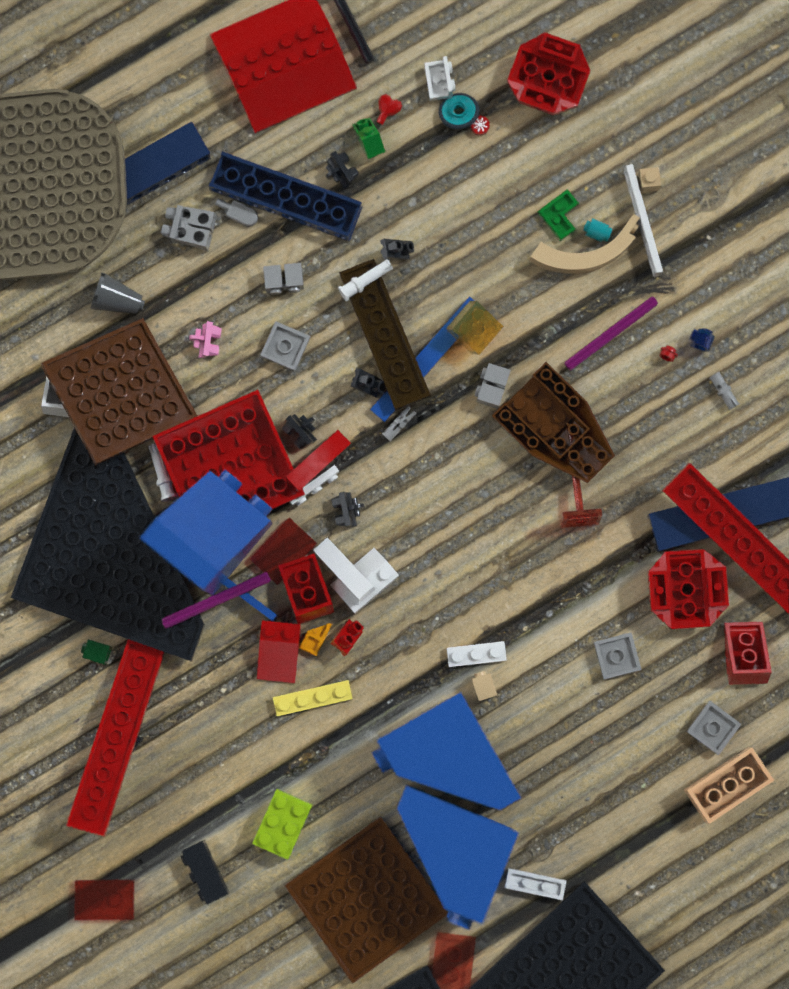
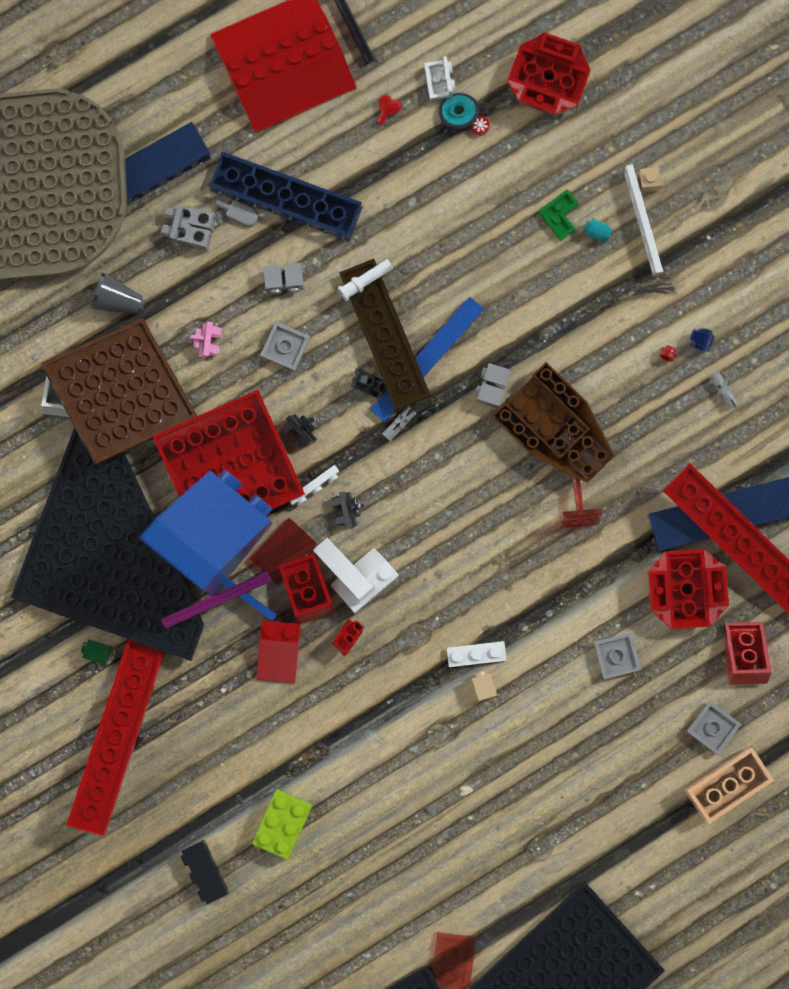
clear red tile [75,879,135,920] -> none
white pin [148,443,178,502] -> none
light yellow plate [273,680,353,716] -> none
red slope [285,430,351,492] -> none
reddish brown plate [285,816,448,984] -> none
light orange tile [299,623,332,657] -> none
black hips [325,151,359,189] -> none
green slope [352,118,385,159] -> none
blue slope [372,692,521,810] -> none
black hips [380,239,415,261] -> none
blue slope [397,784,519,930] -> none
clear yellow brick [446,301,504,355] -> none
white plate [504,868,566,900] -> none
tan arch [529,214,640,274] -> none
magenta axle [564,296,658,370] -> none

